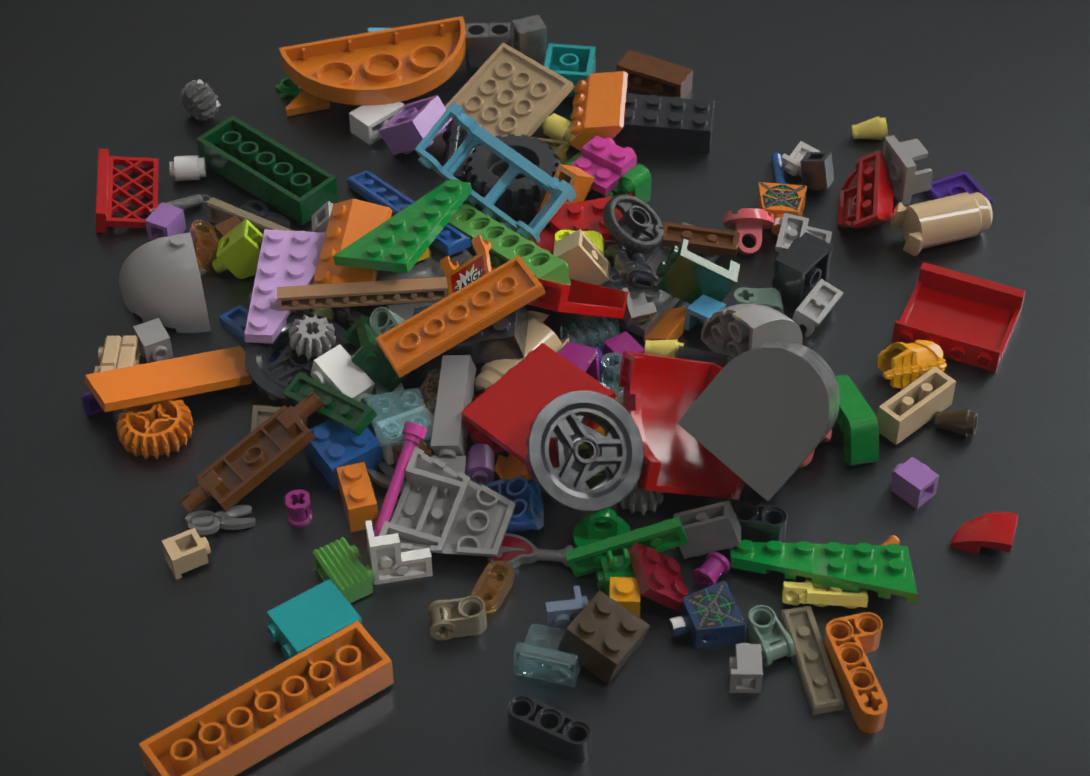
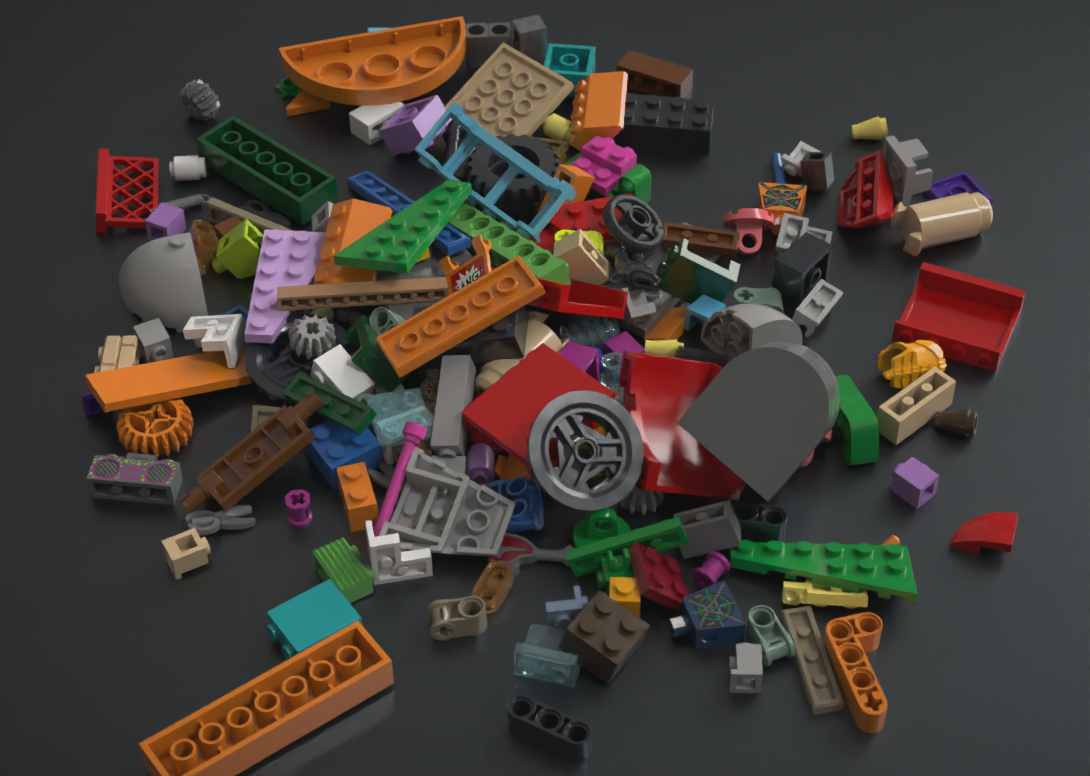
none -> dark grey piece [86,453,183,505]
none -> white panel [183,314,248,368]

